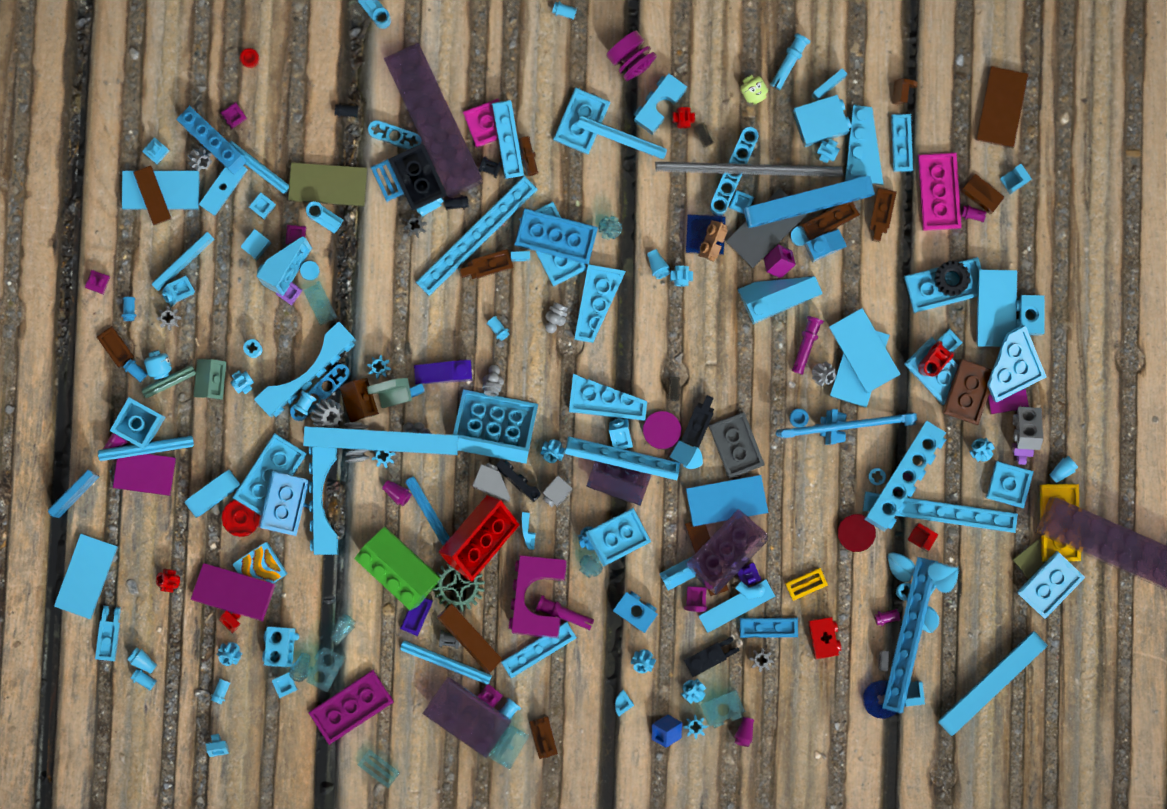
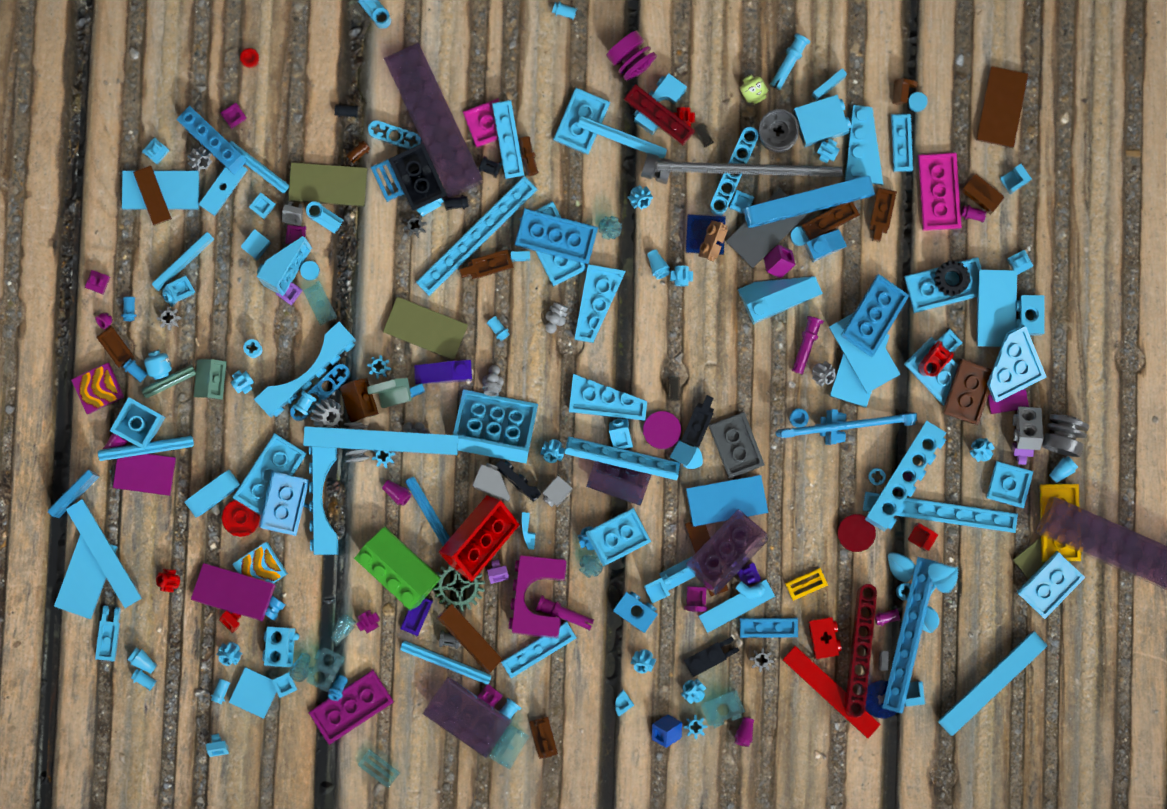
none -> medium azure tile [66,499,142,608]
none -> slope [72,363,125,415]
none -> magenta hinge [95,312,112,329]
none -> medium azure tile [229,667,277,719]
none -> dark azure wheel [265,595,286,621]
none -> light grey tile [282,202,303,226]
none -> dark azure pin [328,675,348,701]
none -> reddish brown pin [346,140,370,164]
none -> magenta gear [356,610,380,634]
none -> olive tile [383,297,468,361]
none -> medium lavender tile [487,560,509,584]
none -> dark red tile [624,84,695,146]
none -> medium azure gear [628,185,653,210]
none -> flat silver wheel [641,153,673,184]
none -> medium azure panel [644,578,670,604]
none -> flat silver wheel [759,109,799,153]
none -> red tile [782,646,881,739]
none -> dark azure tile [840,274,909,357]
none -> dark red beam [845,584,877,718]
none -> medium azure tile [908,92,928,112]
none -> medium azure tile [1007,249,1033,275]
none -> flat silver wheel [1042,414,1090,457]

